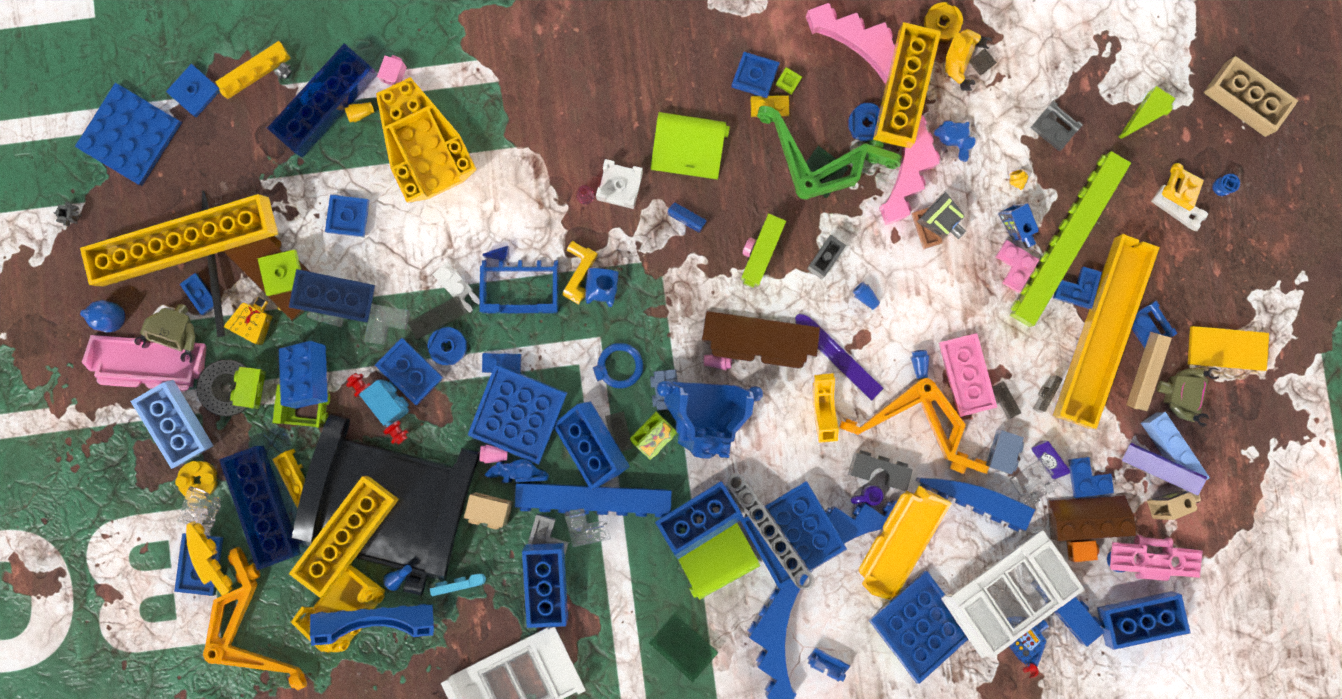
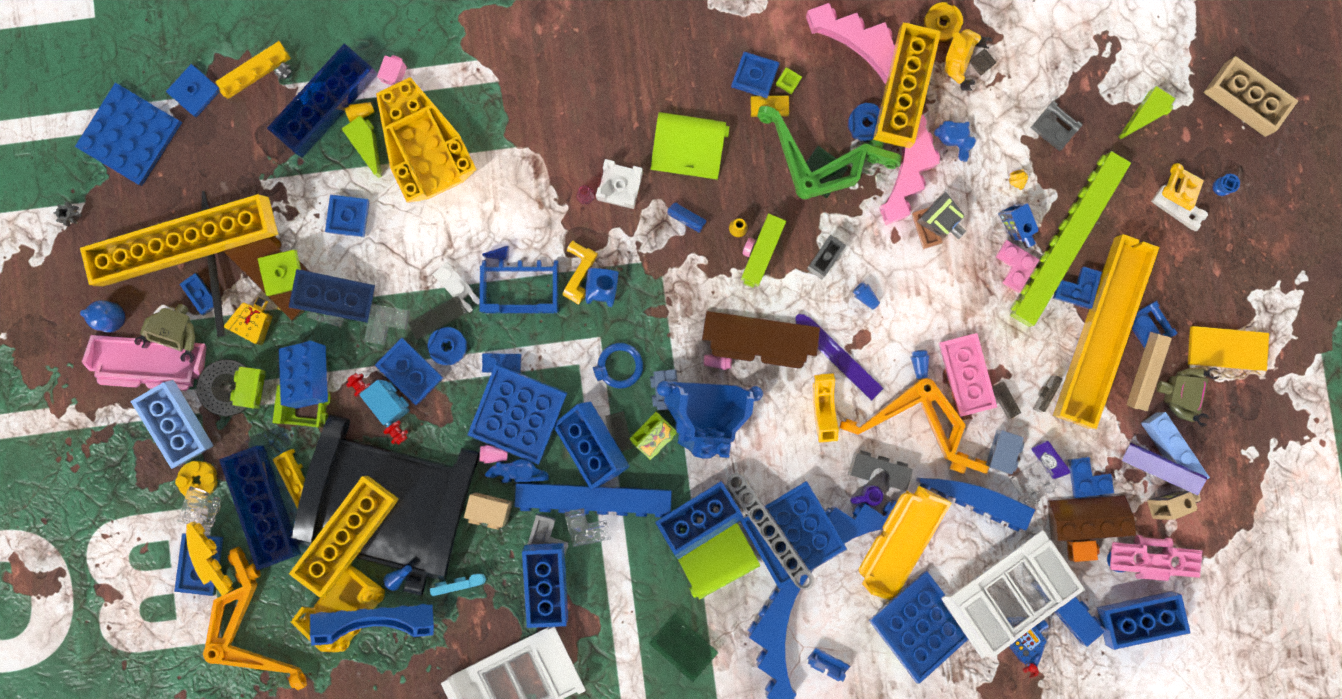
none -> lime slope [342,116,382,178]
none -> yellow cone [729,219,748,237]

